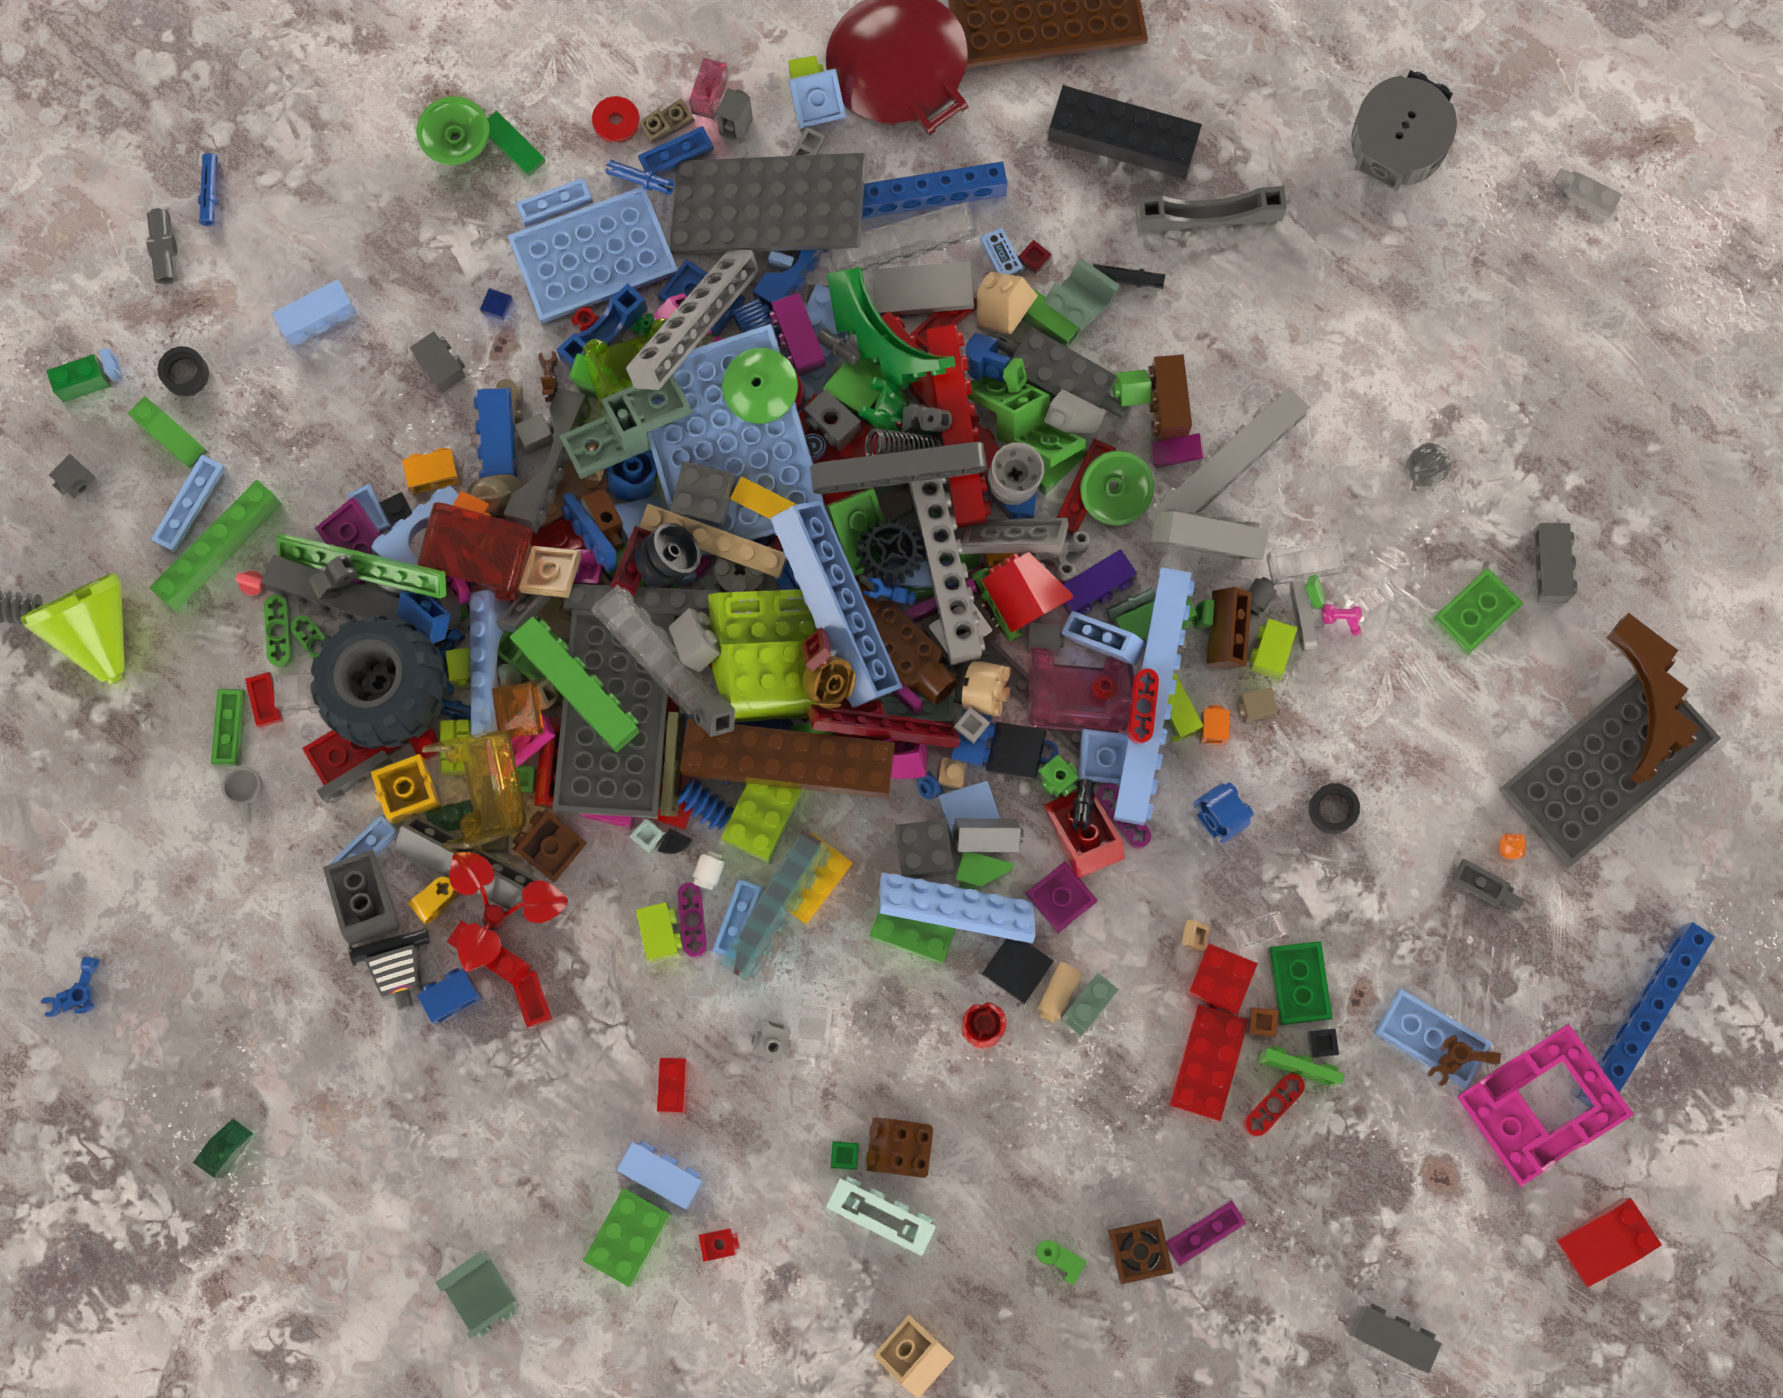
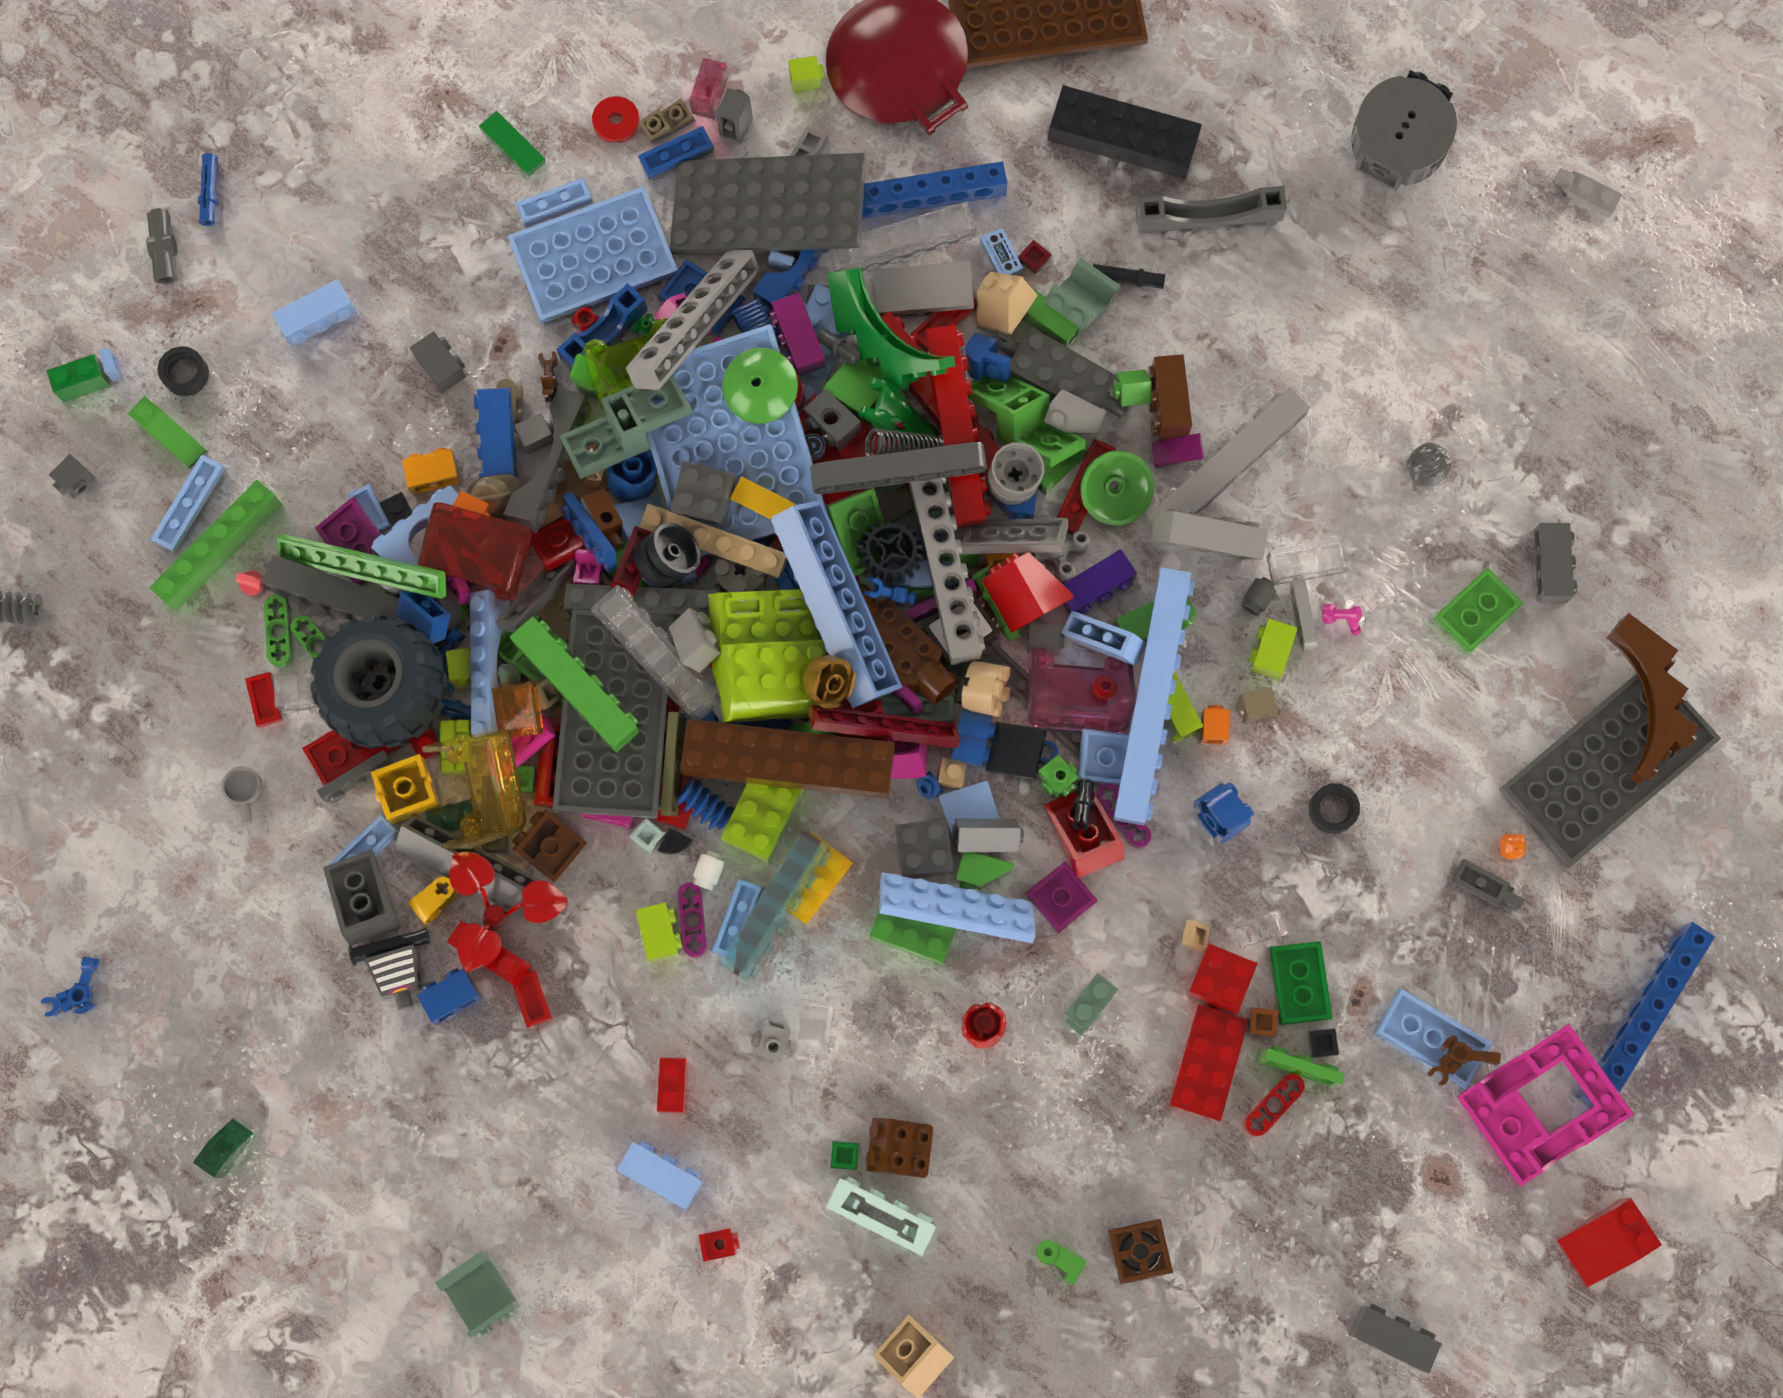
lime cone [20,572,125,684] -> none
bright green tile [211,689,245,766] -> none
dark grey leg [309,555,357,600] -> none
bright green dish [416,96,490,165] -> none
clear blue tile [480,288,513,320] -> none
tan tile [518,546,582,598] -> none
bright green brick [583,1188,673,1287] -> none
blue pin [605,160,675,195] -> none
dark grey brick [694,693,735,737] -> none
light blue tile [788,68,846,129] -> none
dark red plate [802,627,832,672] -> none
dark grey leg [902,403,952,434] -> none
light grey plate [954,707,990,744] -> none
black tile [982,938,1054,1005] -> none
bright green plate [1003,358,1027,392] -> none
tan brick [1037,962,1083,1023] -> none
sand green pin [1106,587,1156,623] -> none
red beam [1127,668,1159,744] -> none
magenta tile [1166,1200,1247,1266] -> none
bright green tile [1194,599,1214,630] -> none
reddish brown brick [1207,587,1252,670] -> none
bright green tile [1305,574,1326,609] -> none

